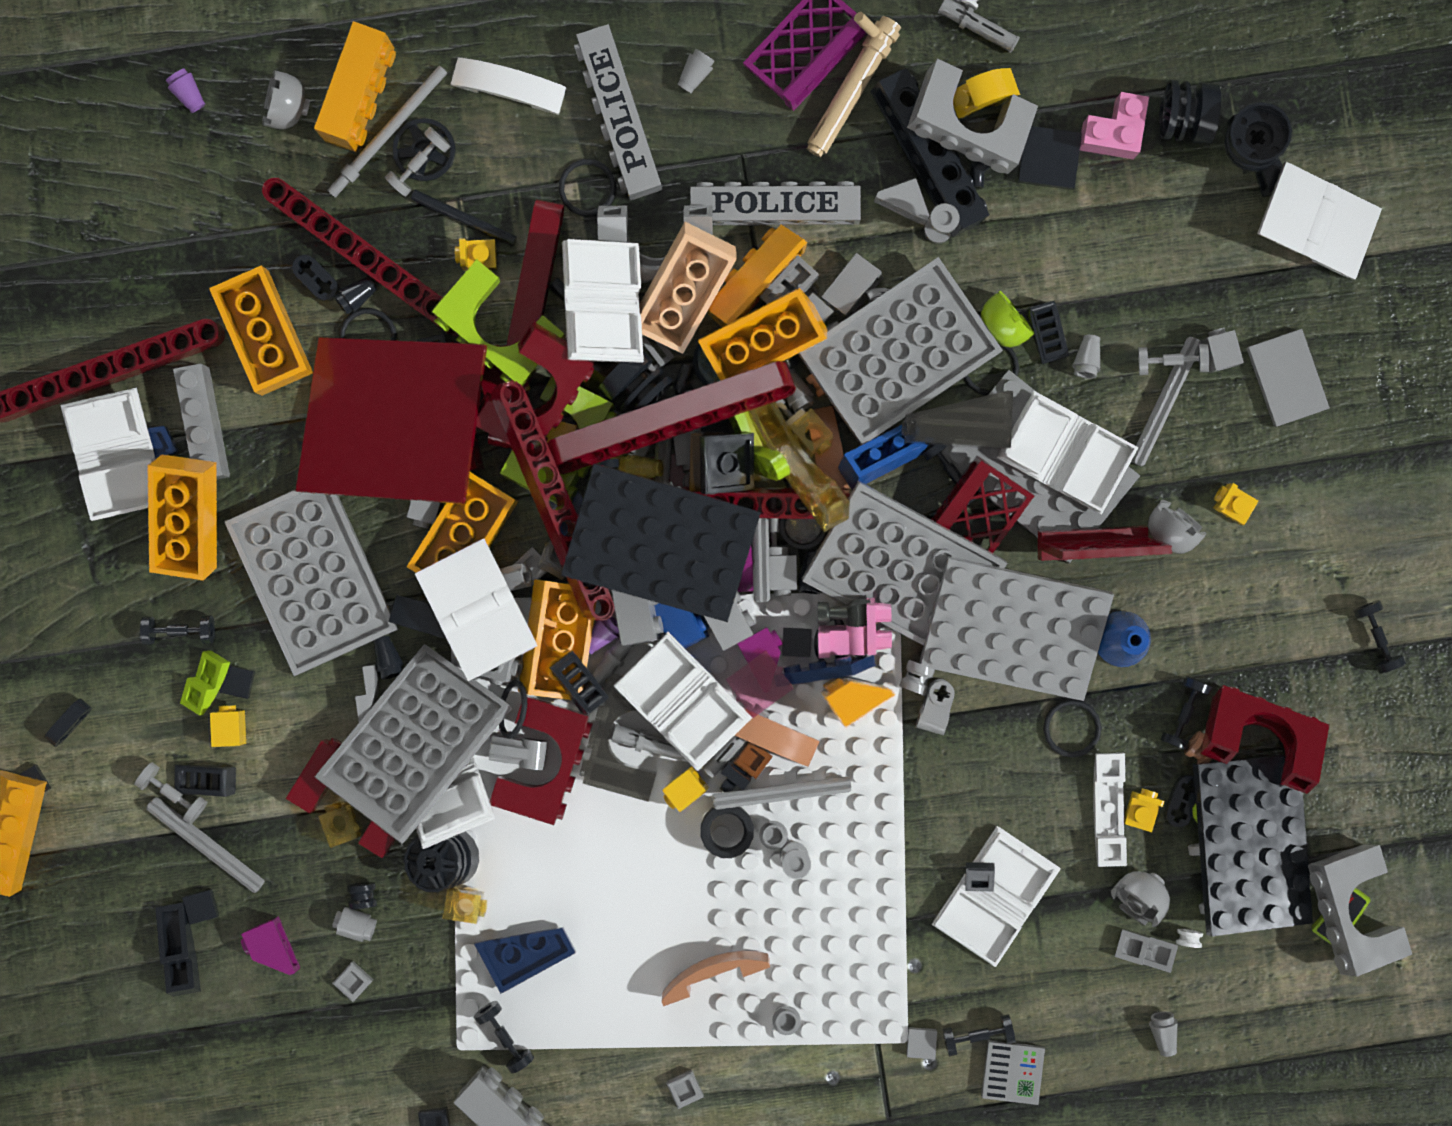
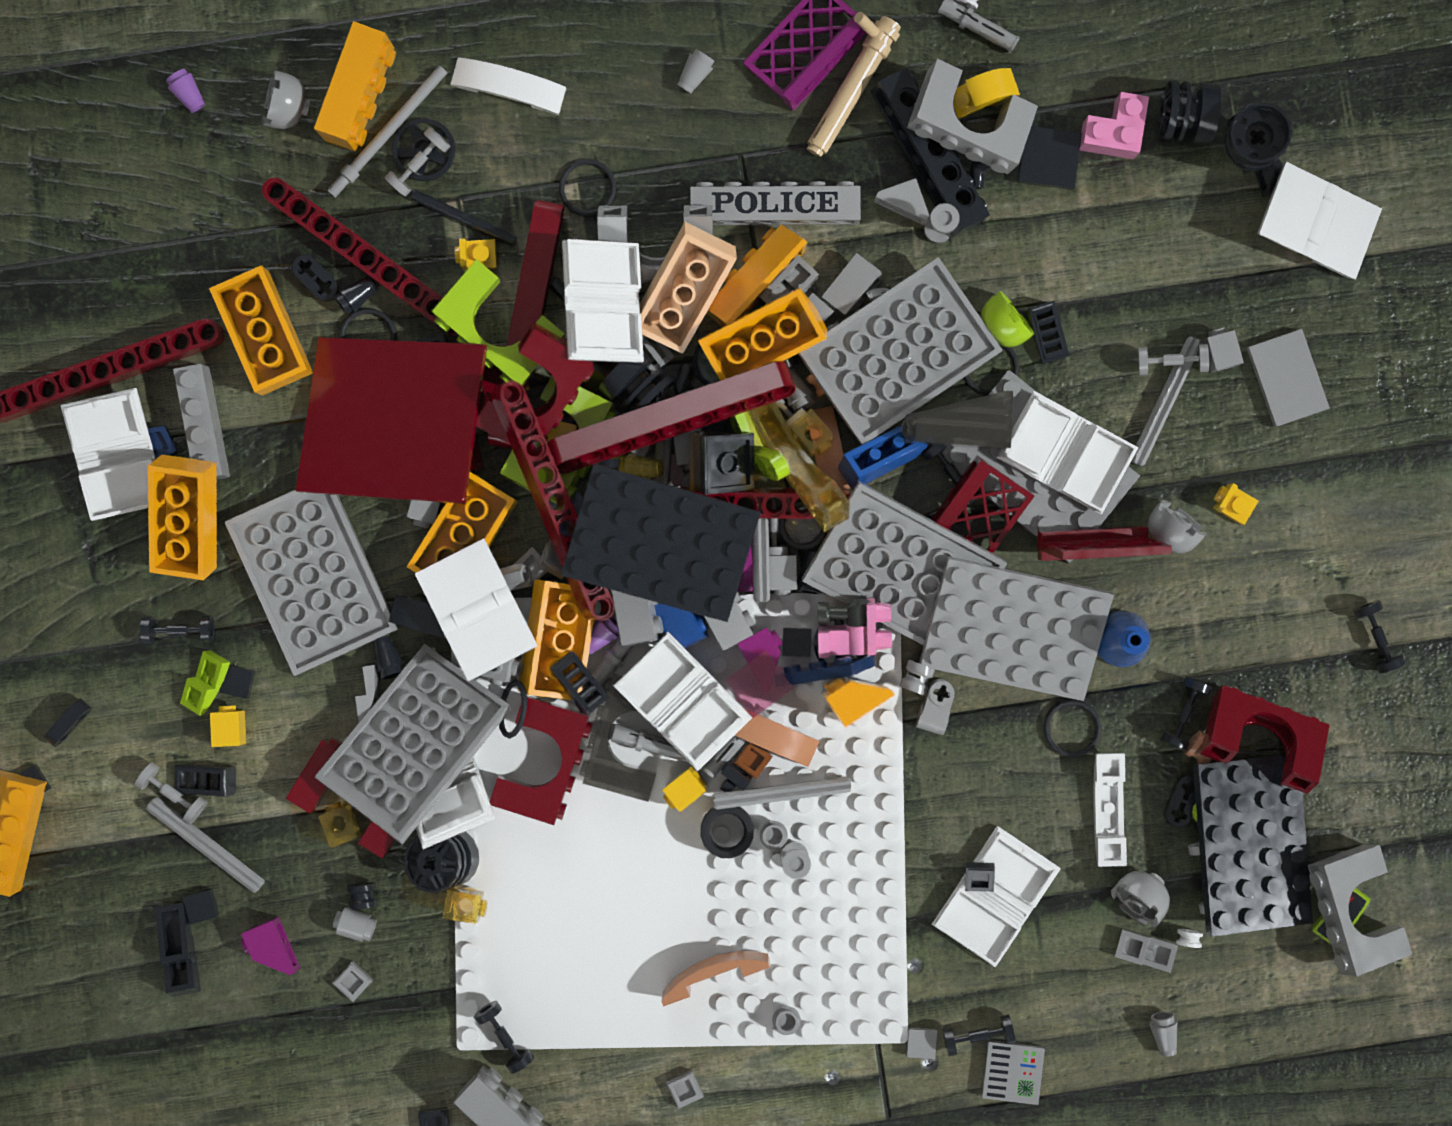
dark blue wing [474,927,577,994] -> none
light grey piece [489,736,548,770] -> none
light grey brick [574,24,662,201] -> none
light grey cone [1072,335,1100,379] -> none
yellow bracket [1124,788,1164,832] -> none

